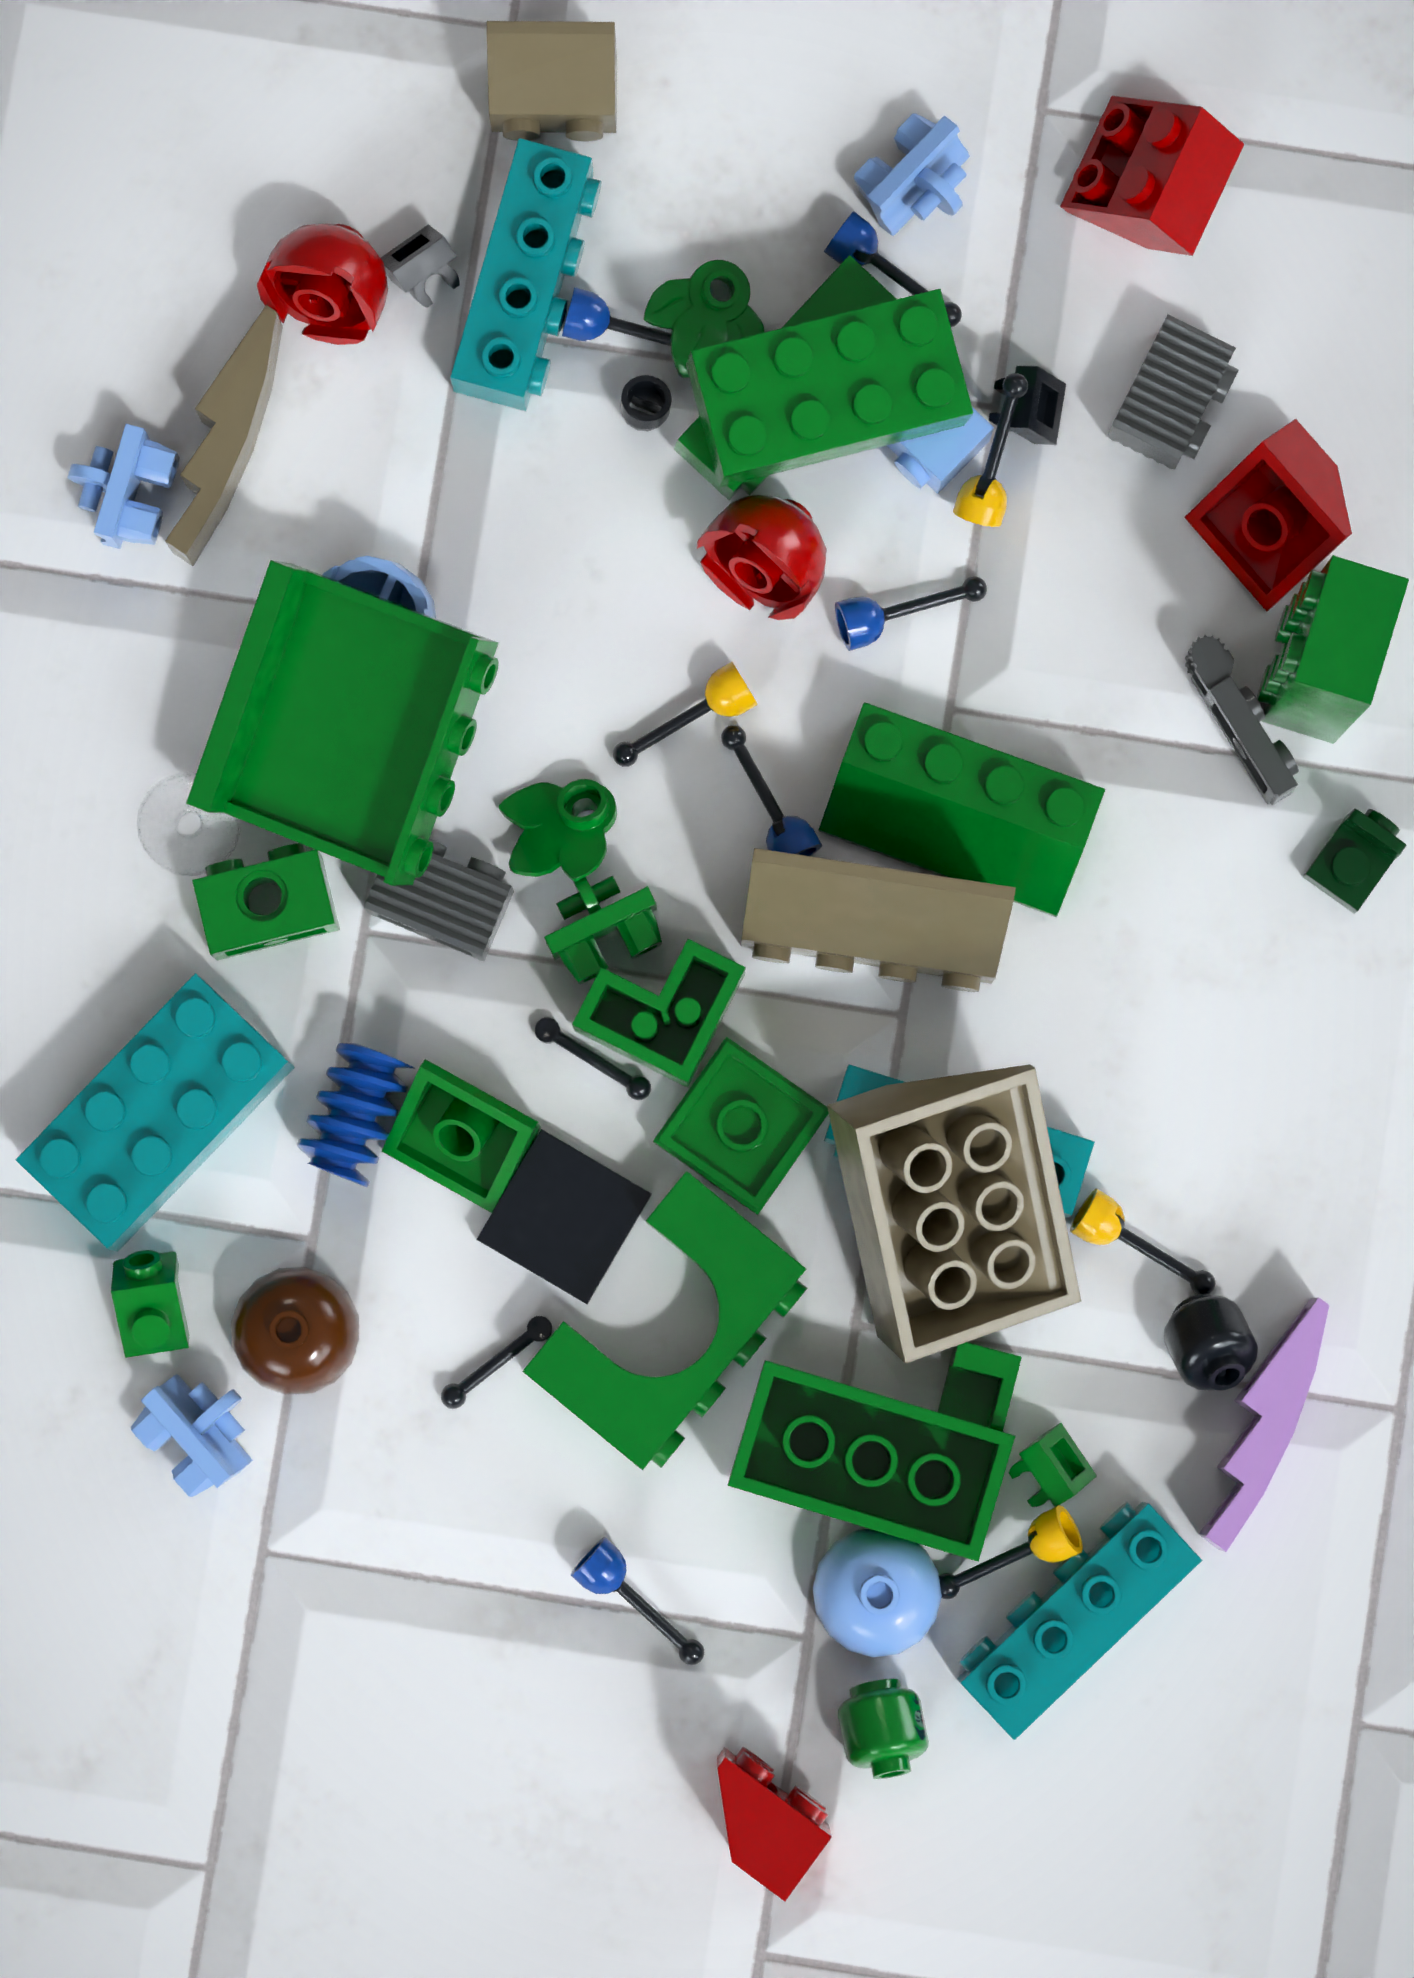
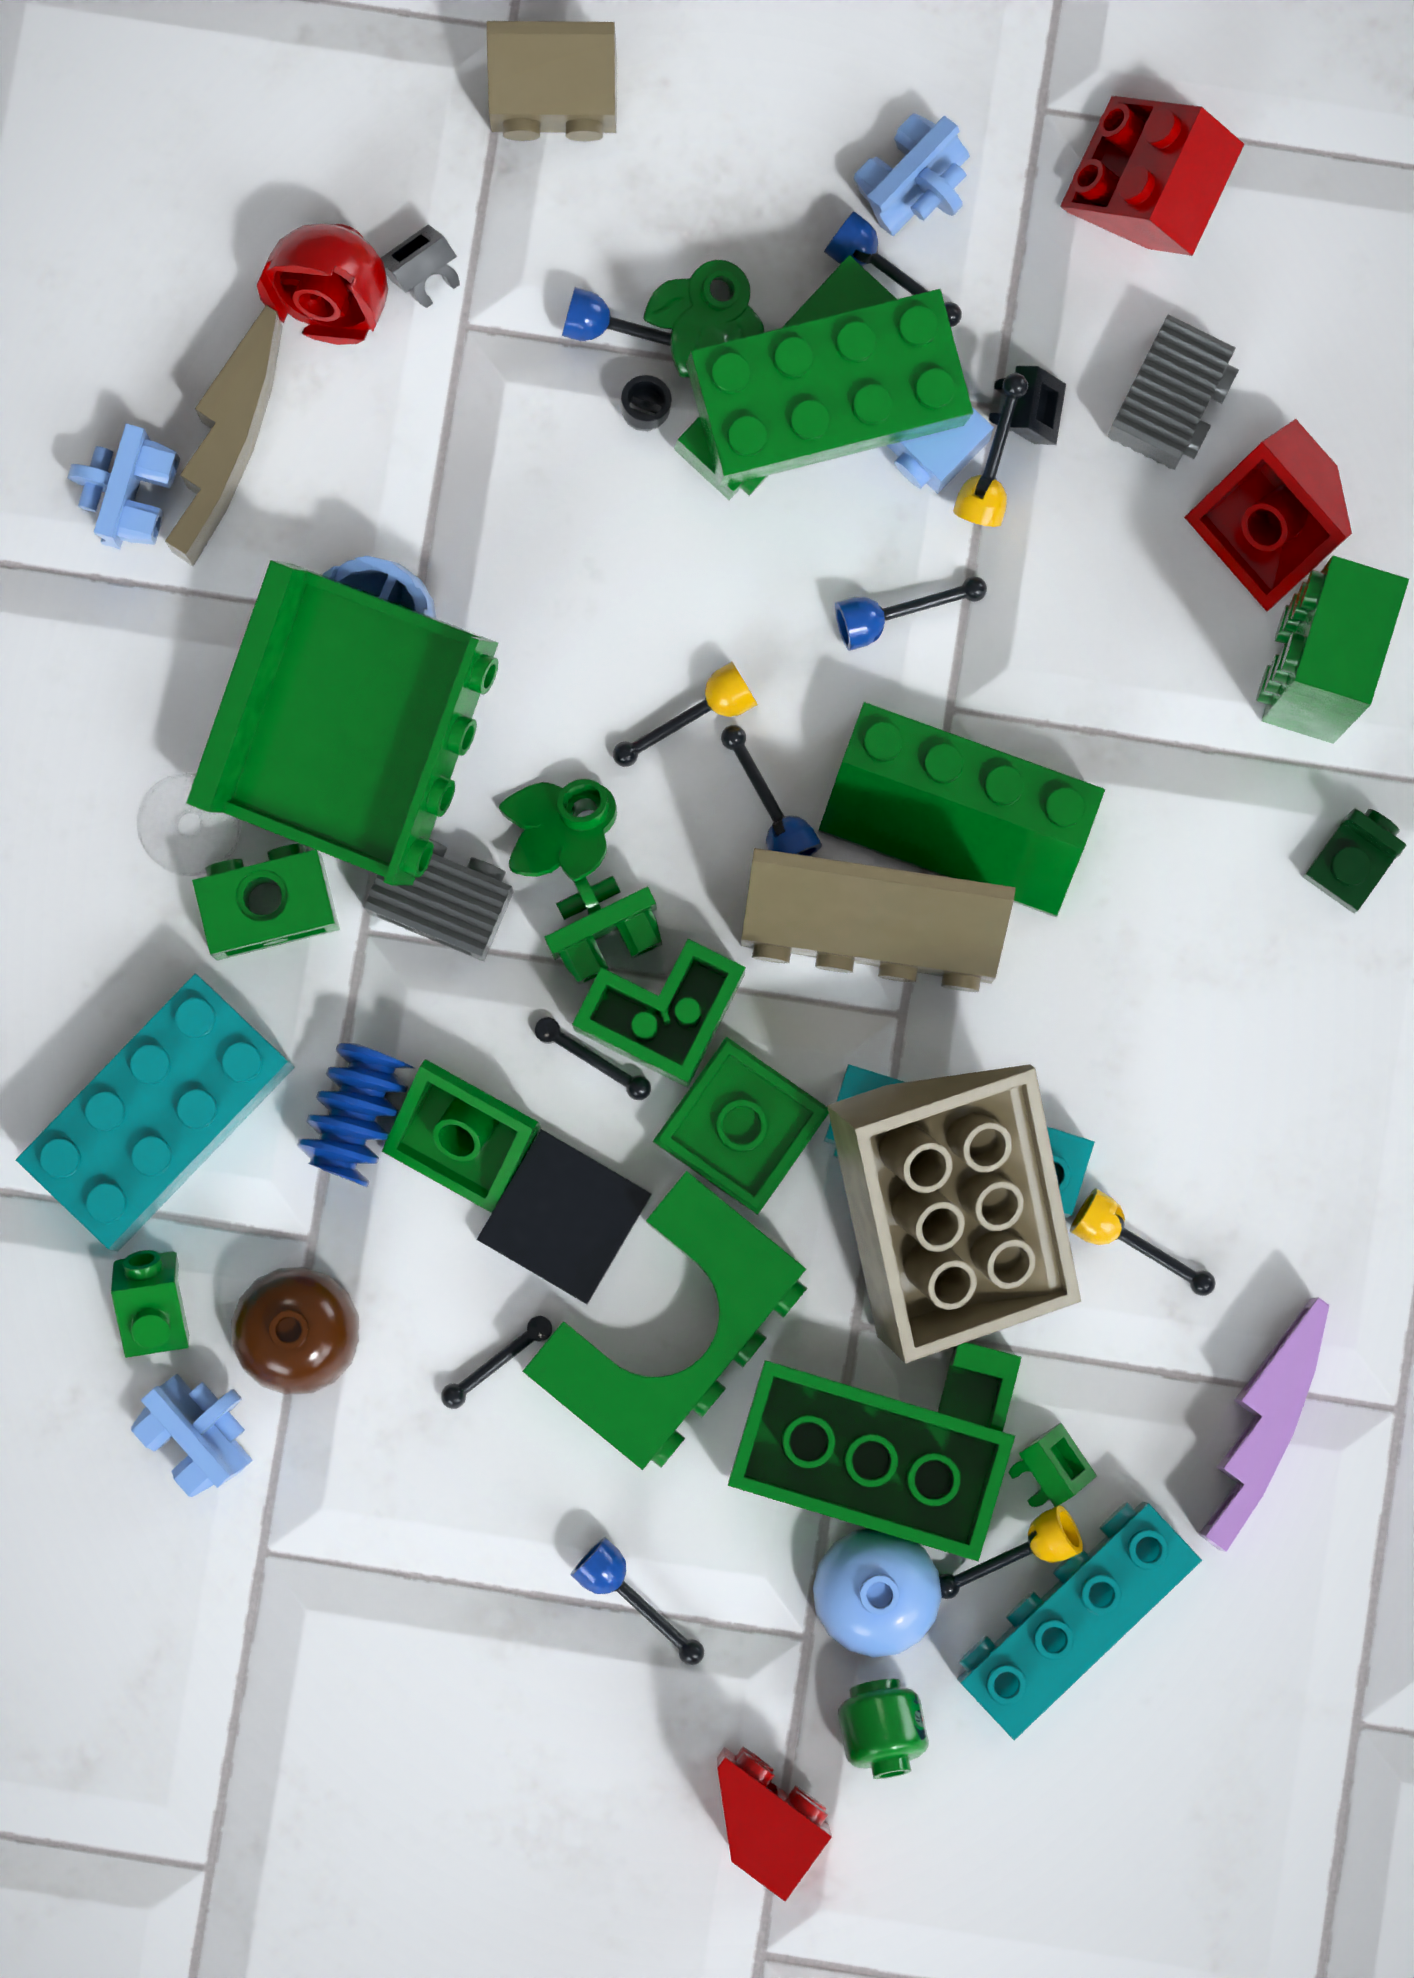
teal brick [450,138,602,411] -> none
red cylinder [697,495,827,620] -> none
black head [1164,1294,1258,1391] -> none
dark grey hinge [1185,635,1299,805] -> none

